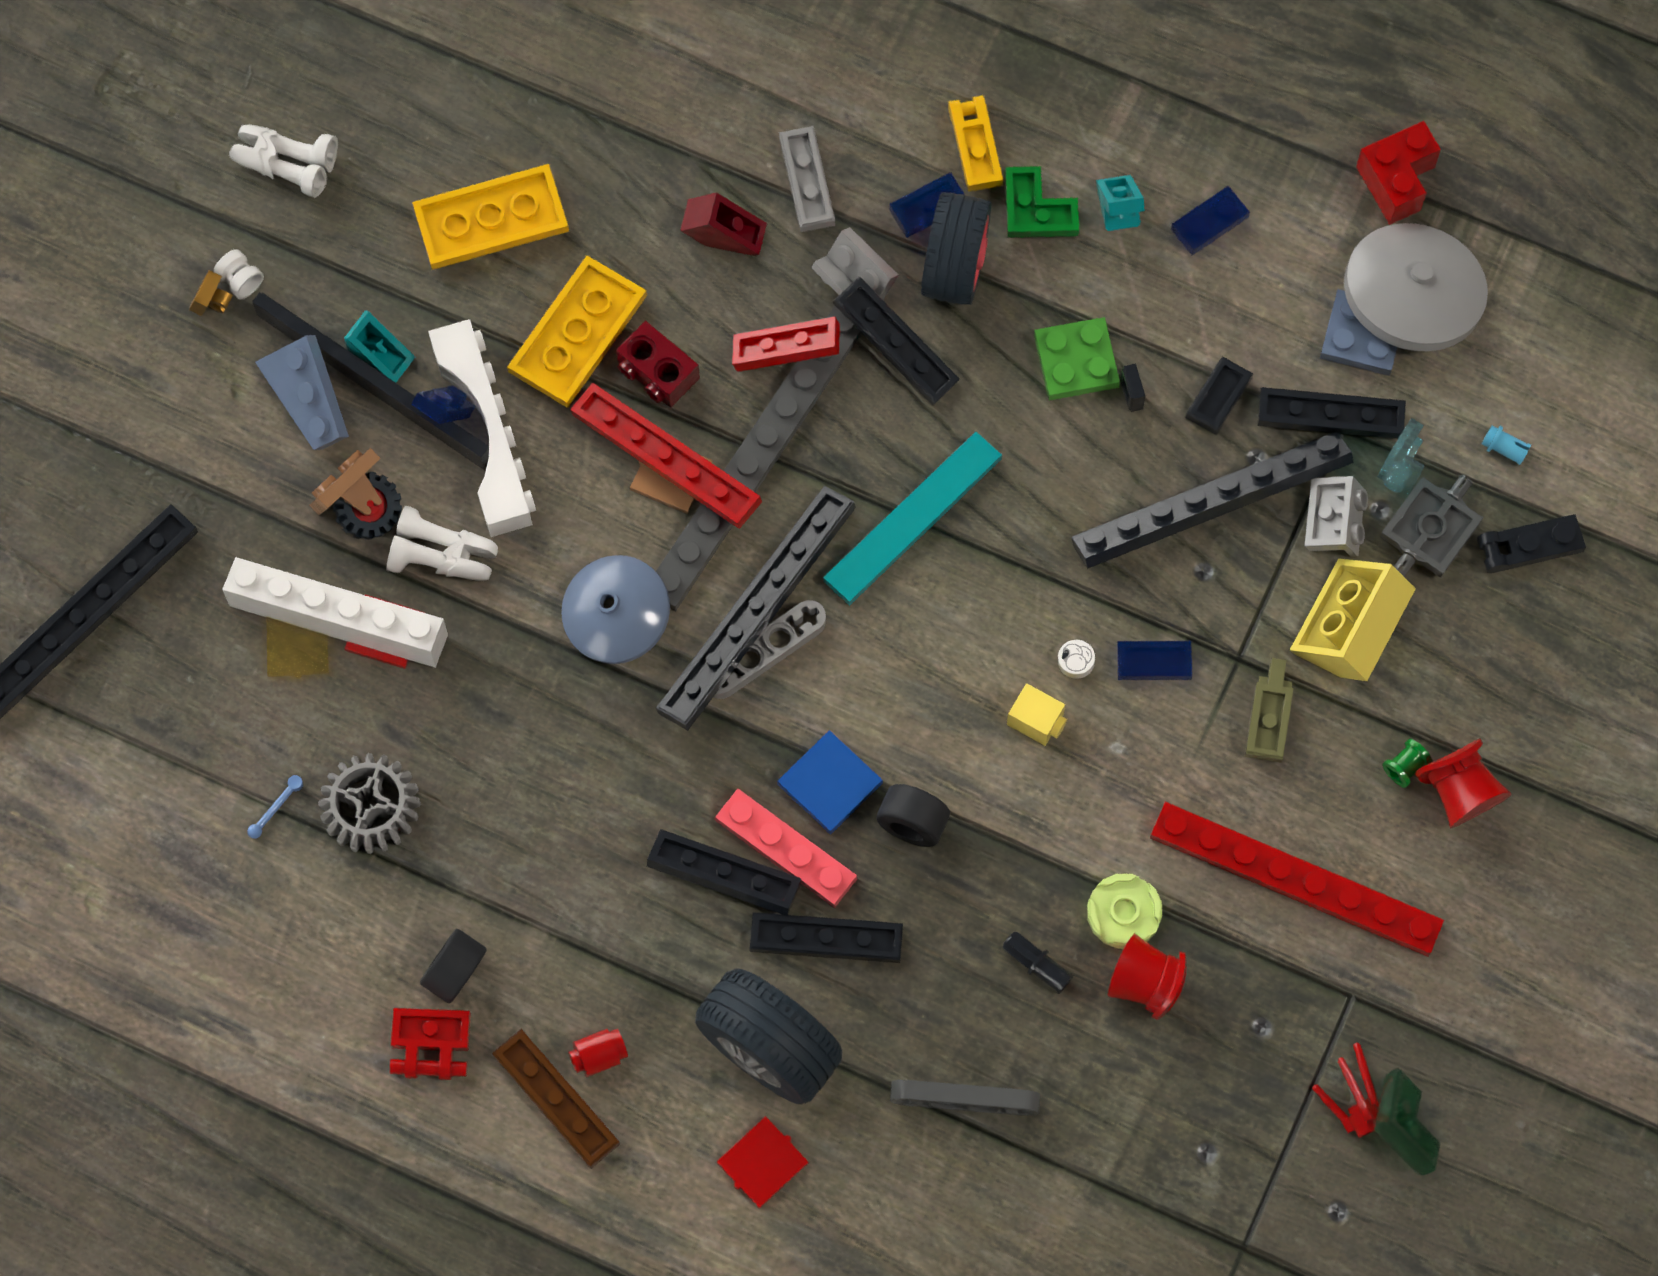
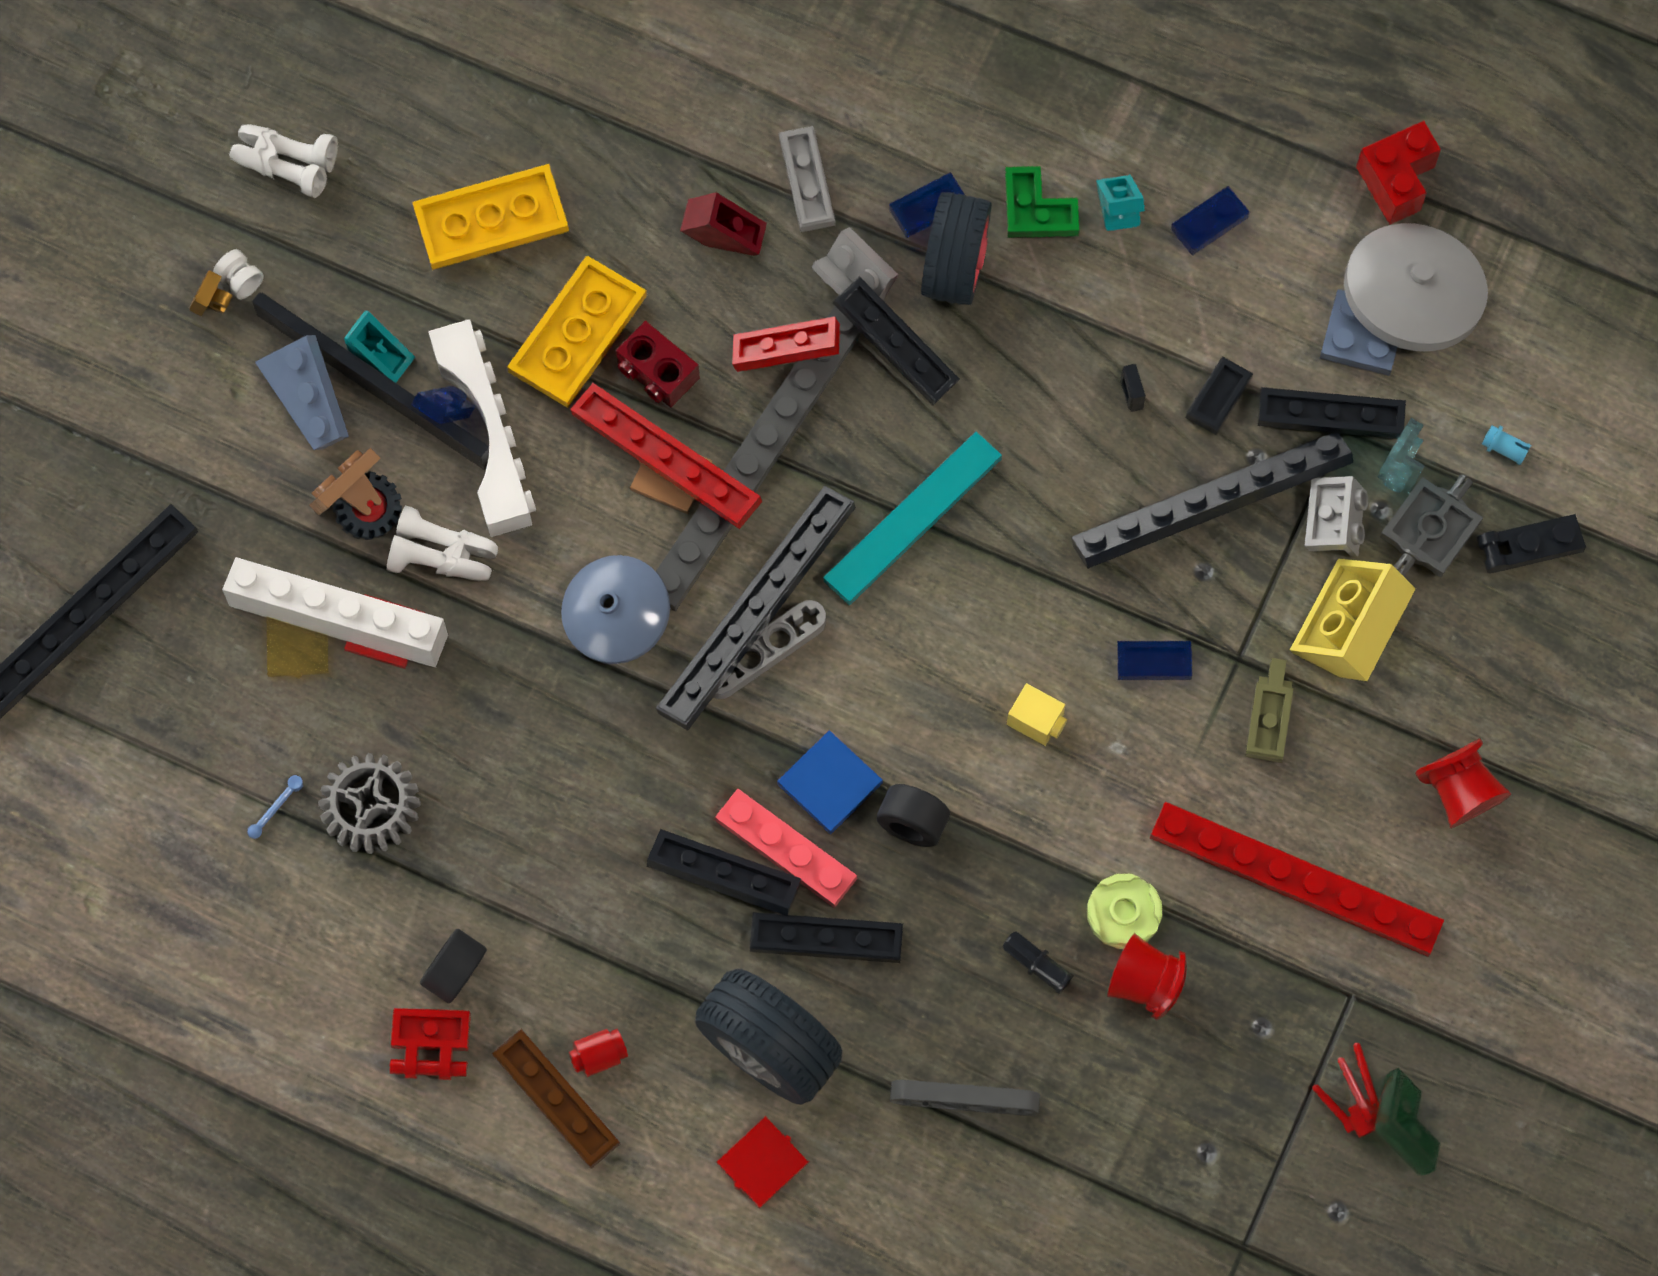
yellow plate [948,95,1003,192] -> none
bright green plate [1034,317,1120,400] -> none
white tile [1058,640,1095,679] -> none
green bush [1382,738,1433,788] -> none

